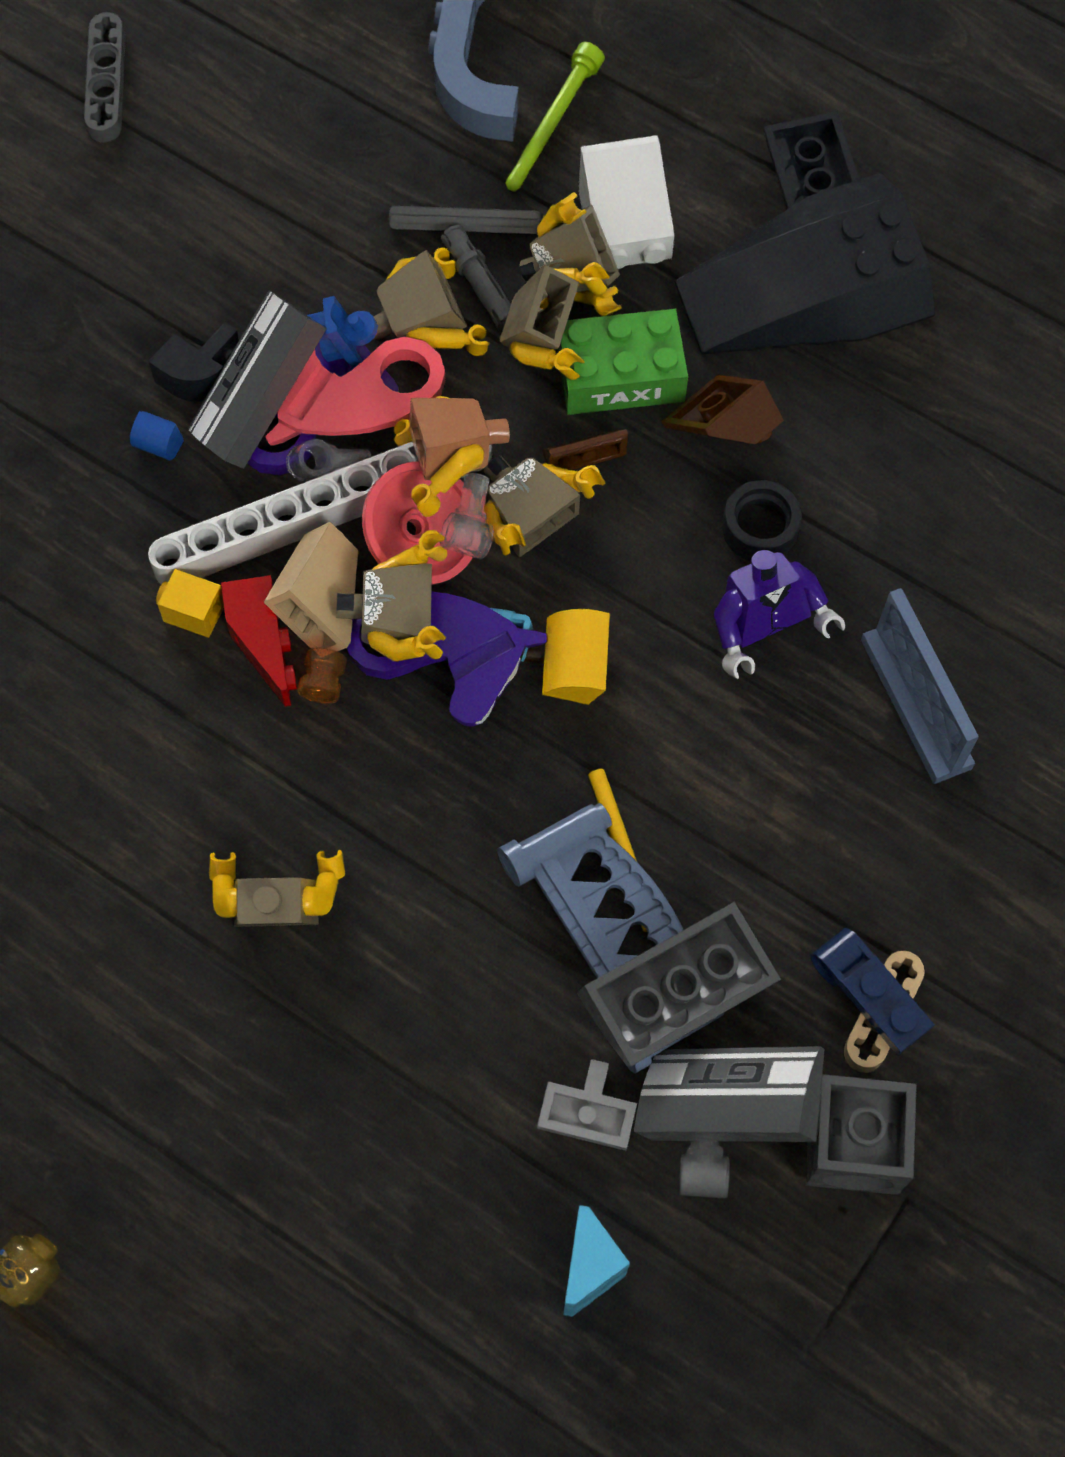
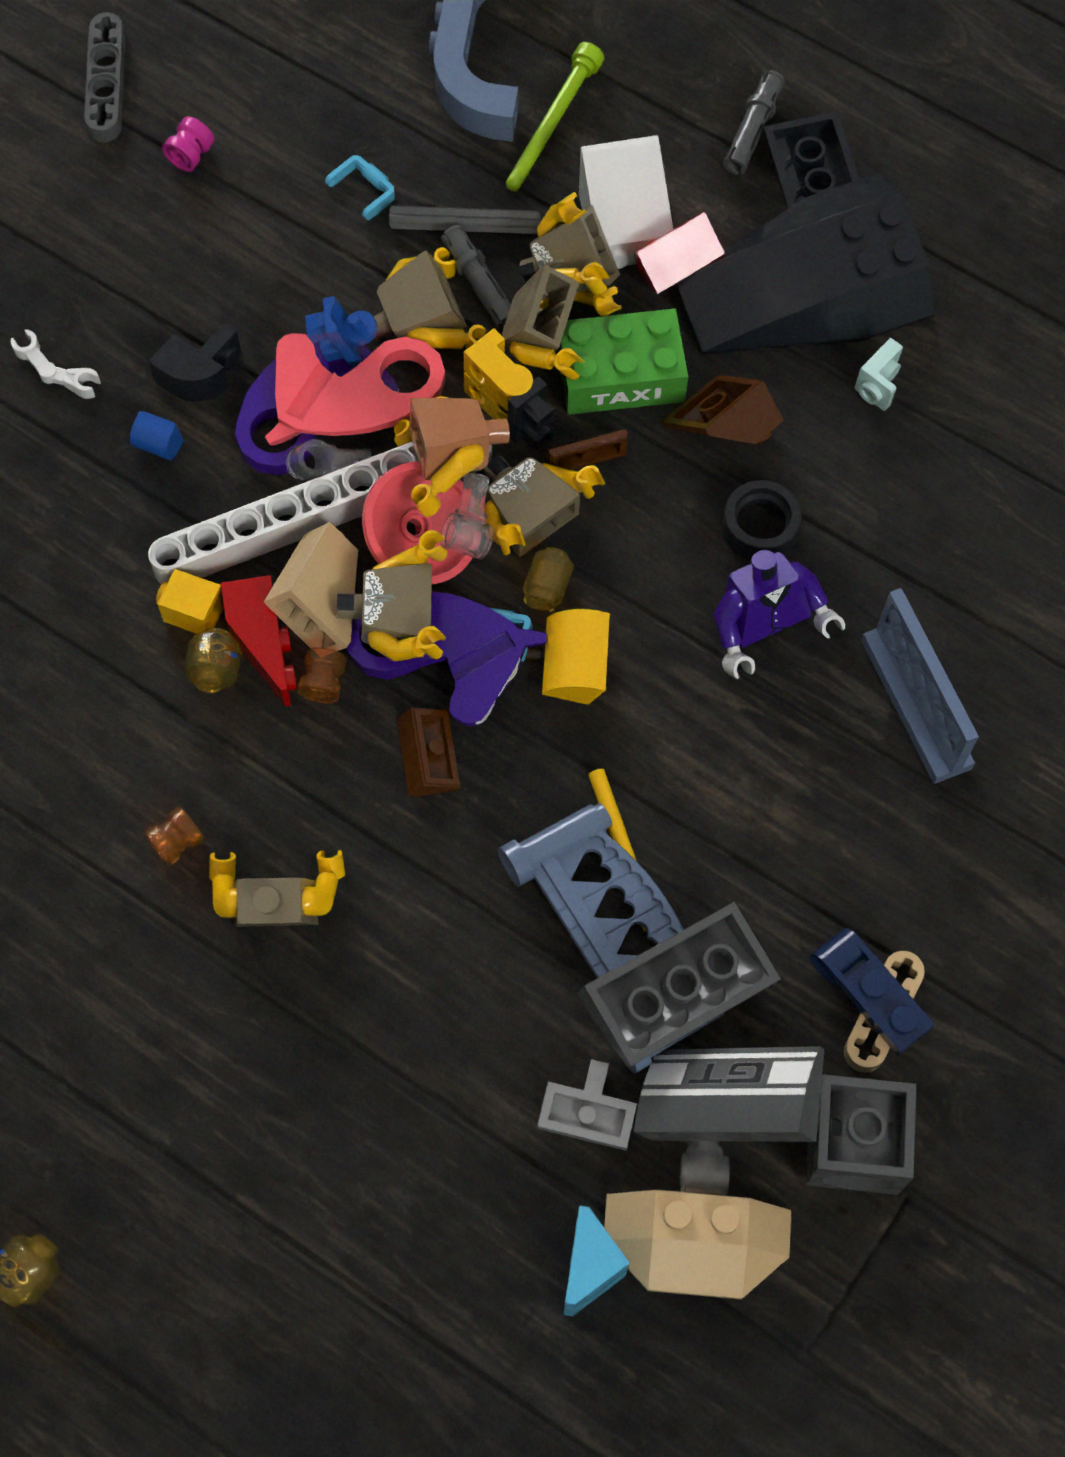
dark grey slope [188,290,327,469] -> none
none -> white piece [11,329,101,399]
none -> clear orange wheel [143,806,205,866]
none -> dark pink wheel [162,116,215,172]
none -> clear yellow head [184,628,243,693]
none -> medium azure piece [325,155,395,220]
none -> reddish brown slope [397,707,461,796]
none -> yellow hips [464,328,556,449]
none -> clear yellow brick [523,548,574,612]
none -> tan wedge [604,1190,791,1299]
none -> brick [634,212,725,294]
none -> dark grey pin [723,70,785,175]
none -> light aqua bracket [854,338,903,411]

